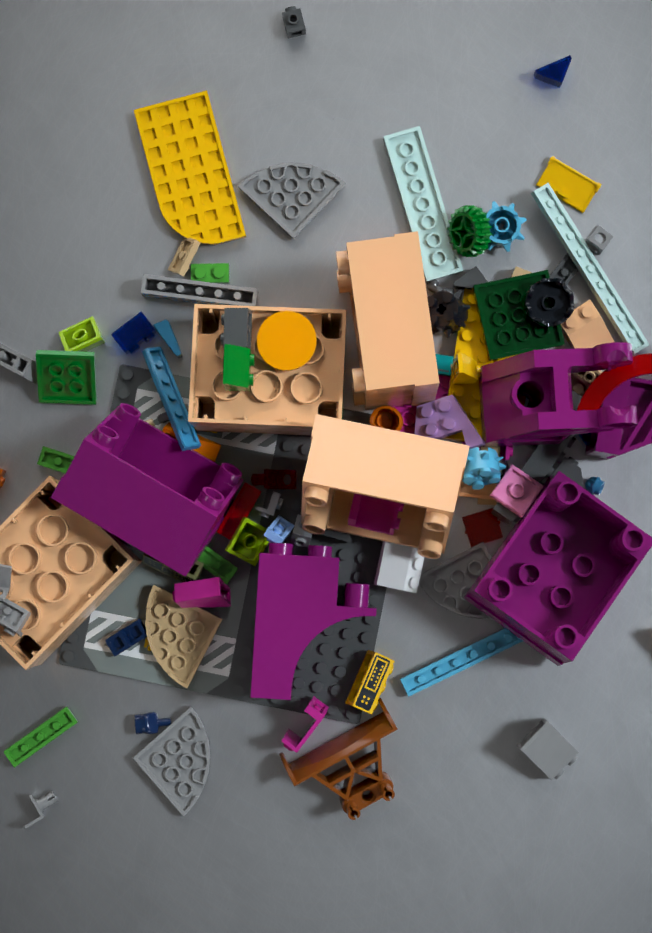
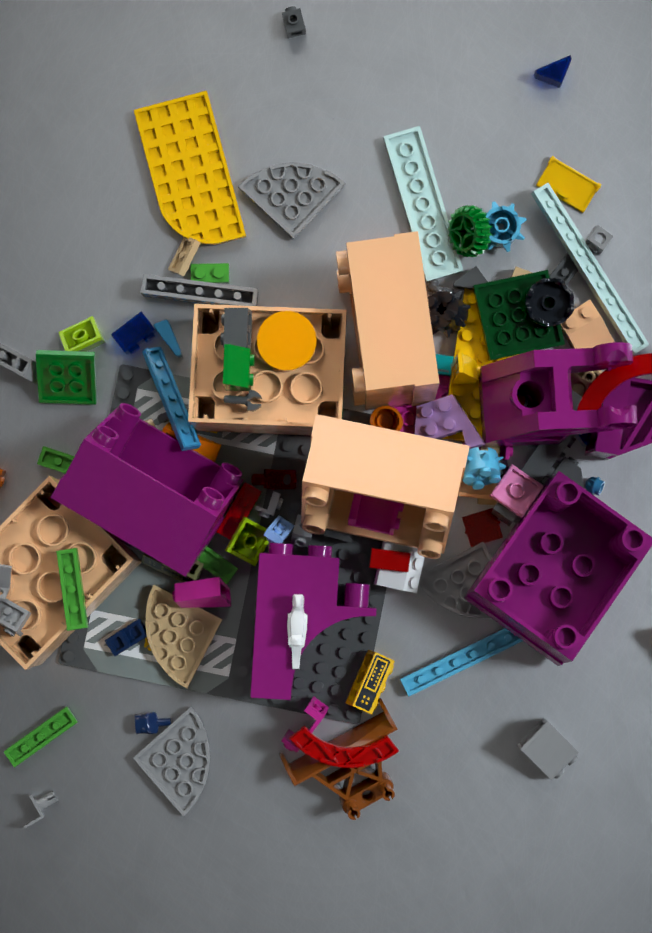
none -> bright green plate [56,548,89,631]
none -> dark grey bar [224,390,262,412]
none -> white animal [287,594,308,669]
none -> red tile [289,725,399,768]
none -> red tile [370,548,411,572]

